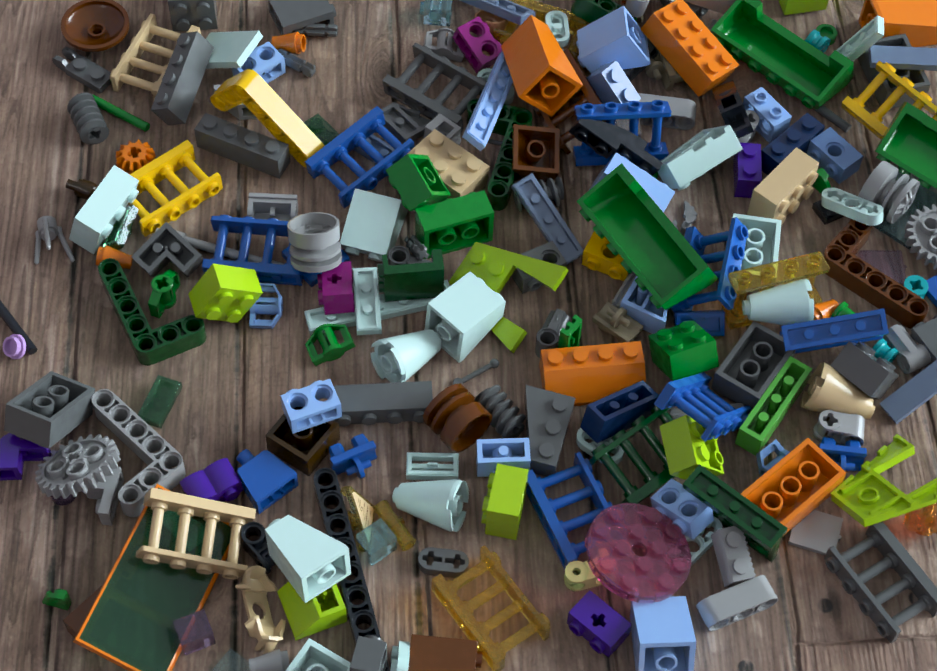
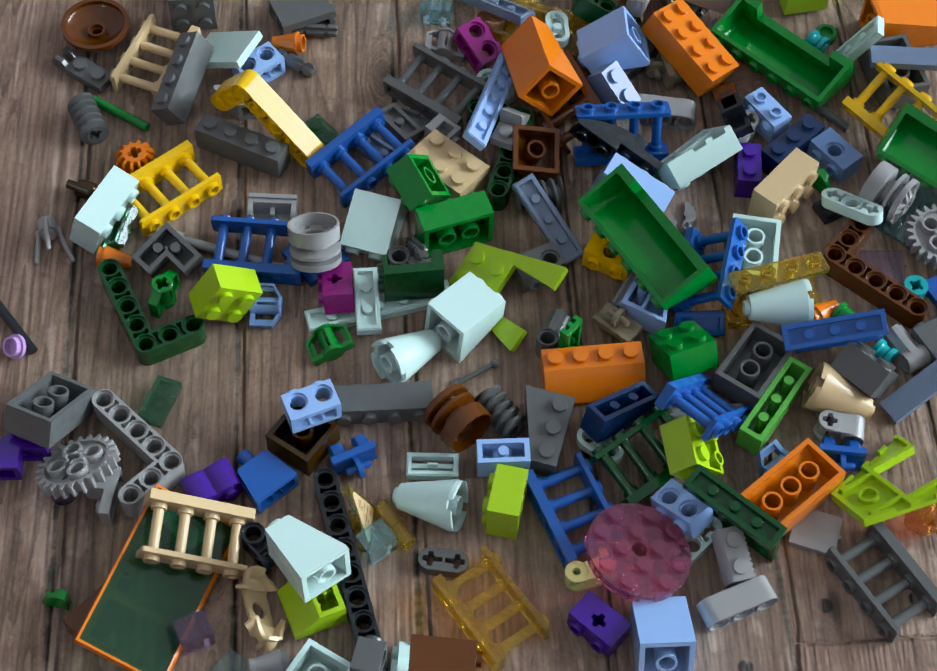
none -> light grey slope [490,107,530,151]

